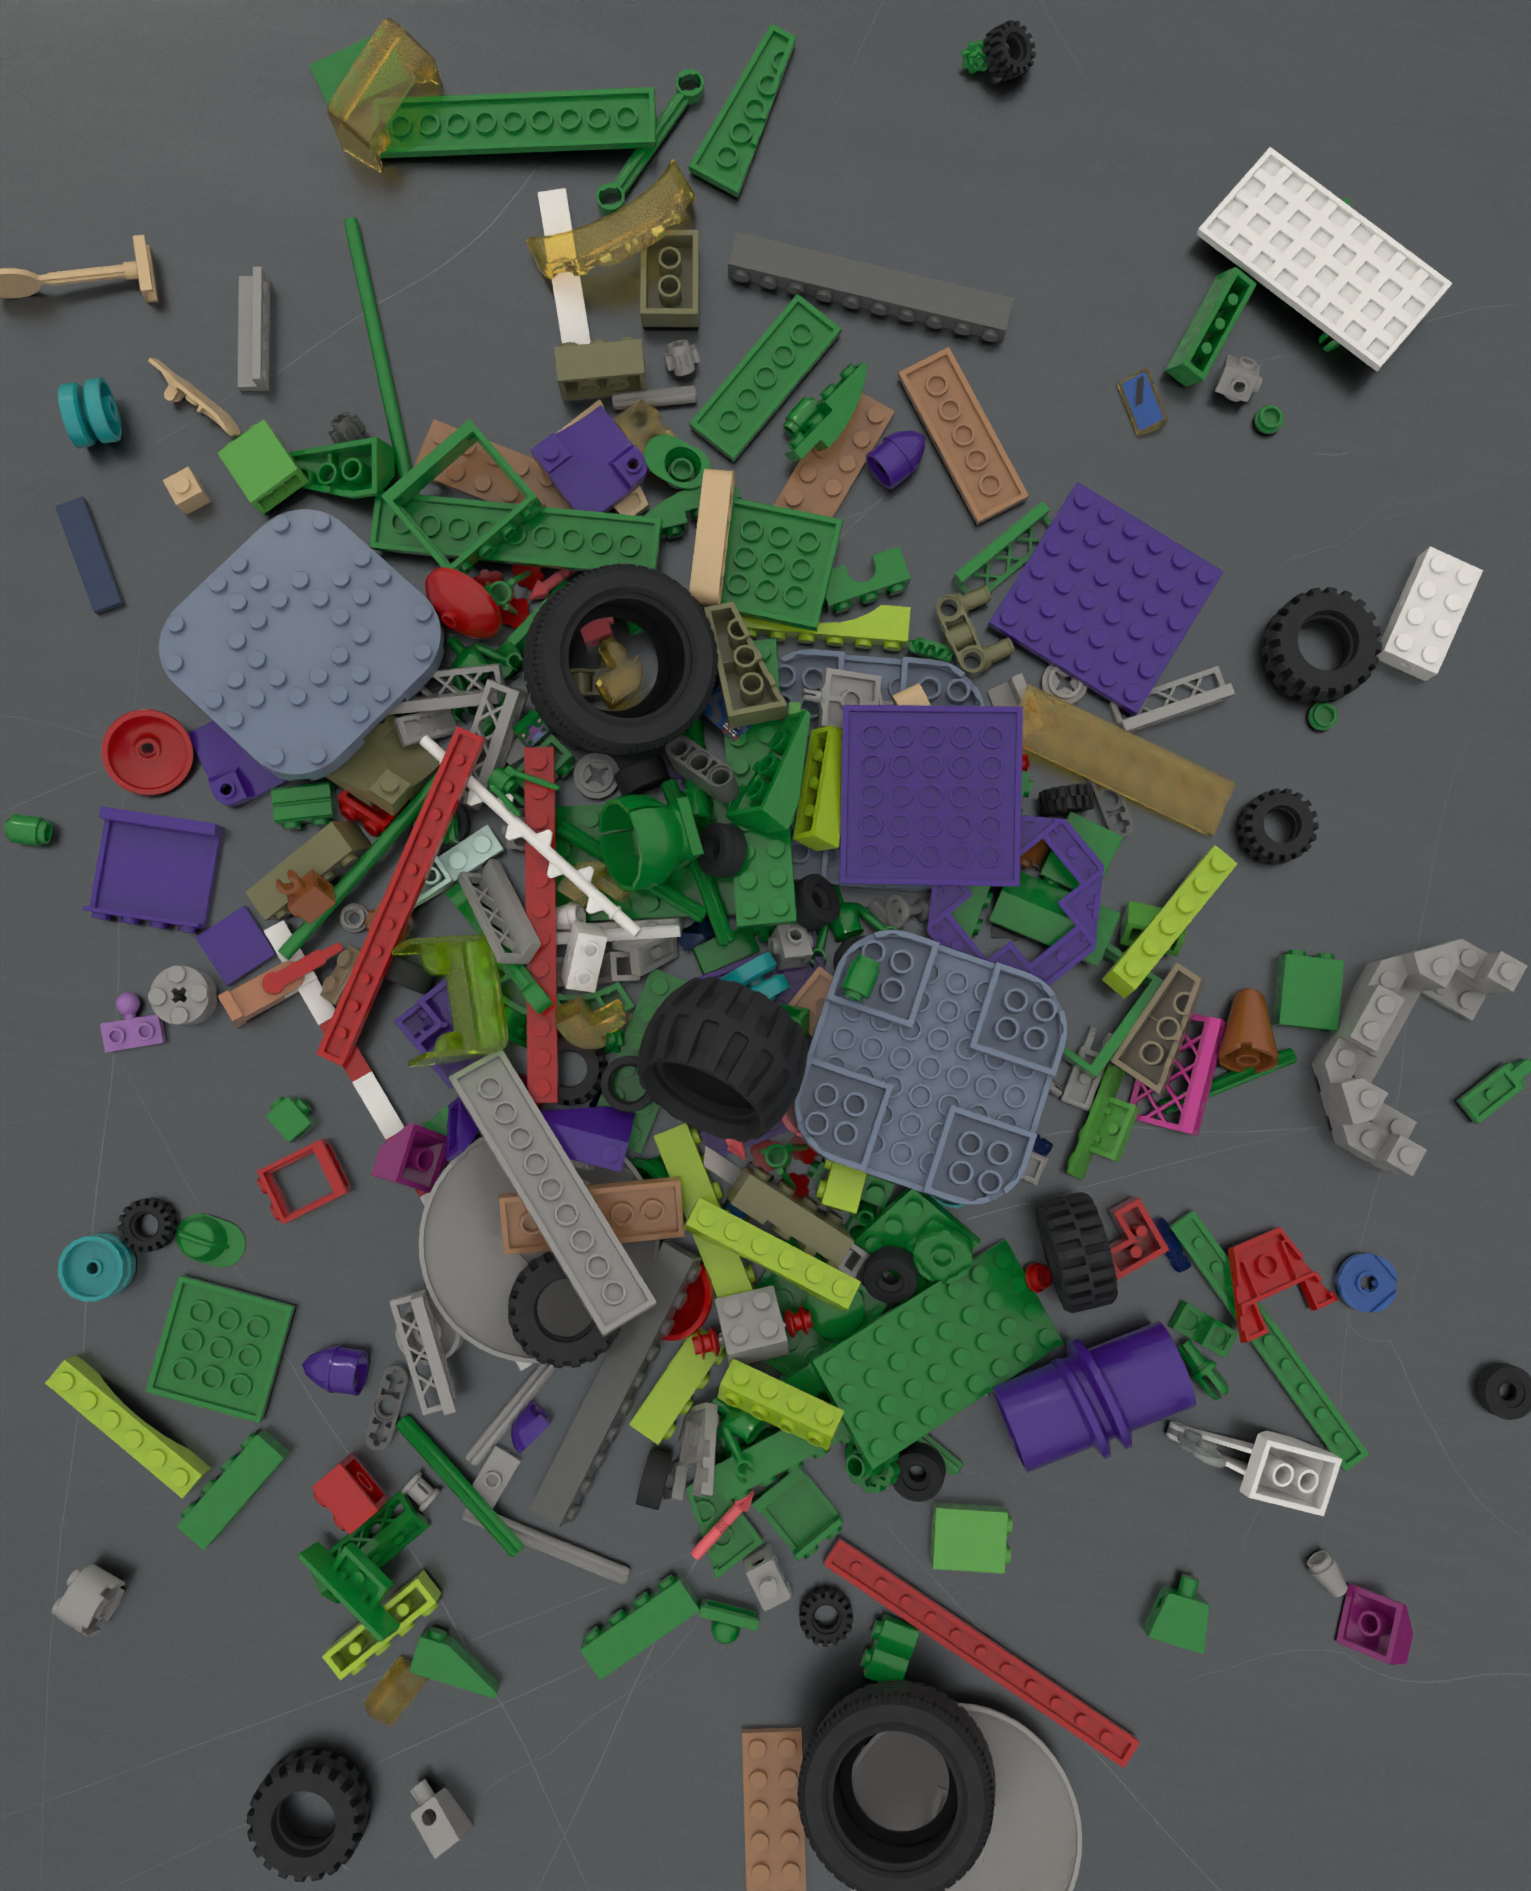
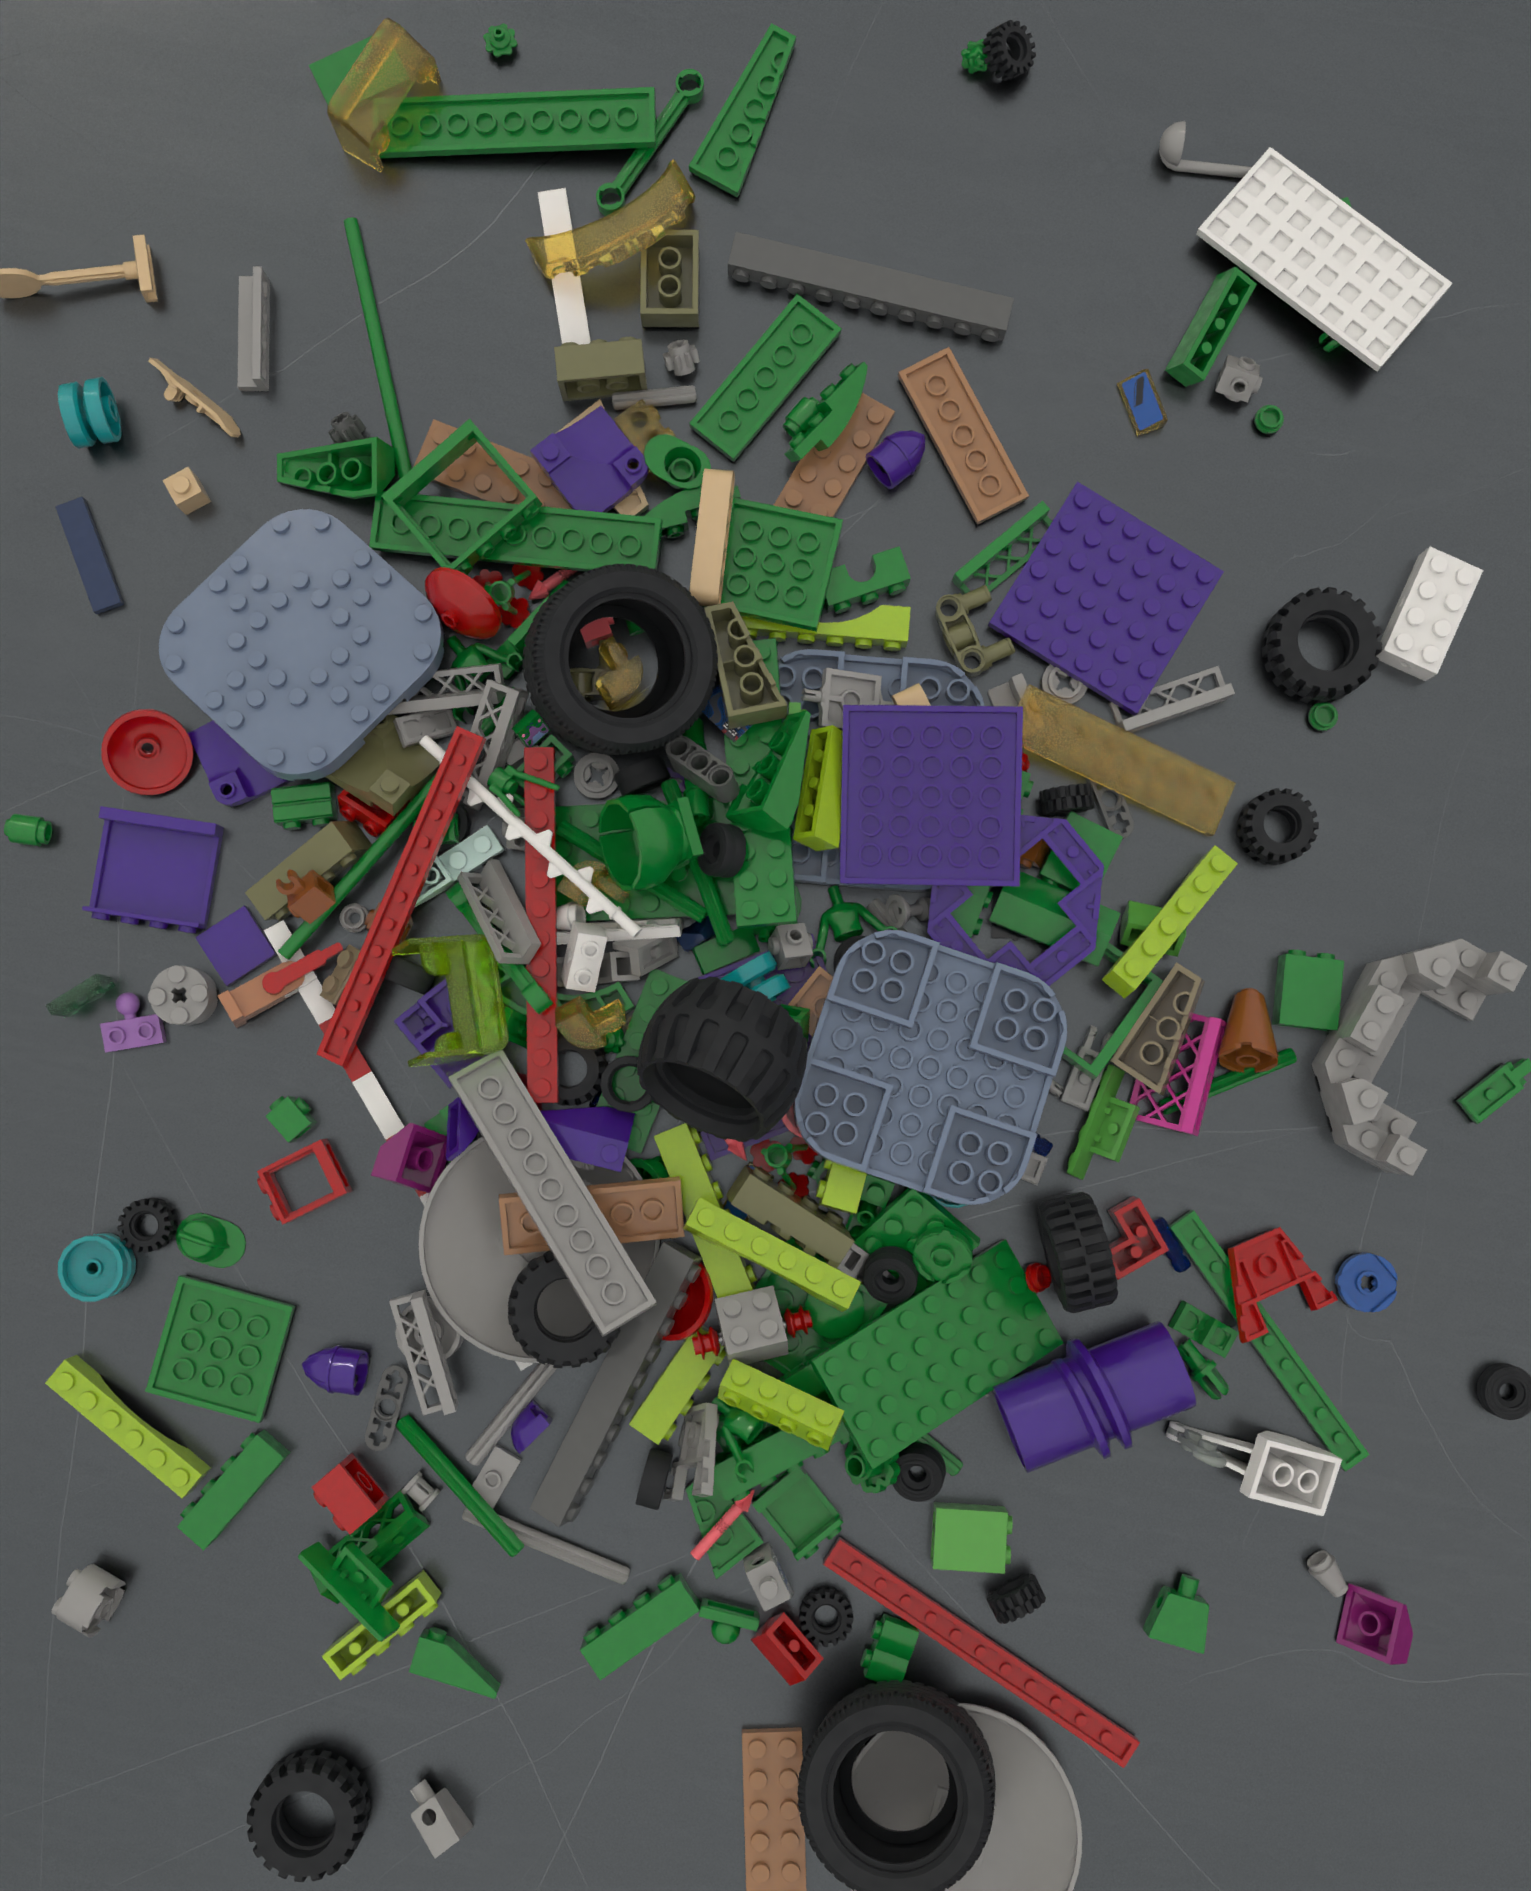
bright green brick [218,419,309,515] -> none
clear yellow slope [364,1656,429,1727] -> none
white sticker [703,1146,741,1185] -> none
black tyre [795,874,840,931] -> none
green brick [841,955,880,1002] -> none
green gear [908,637,953,662] -> none
none -> clear green plate [45,974,116,1018]
none -> green plant [483,23,518,58]
none -> red brick [750,1612,824,1686]
none -> black tyre [987,1574,1046,1624]
none -> light grey piece [1159,121,1252,178]

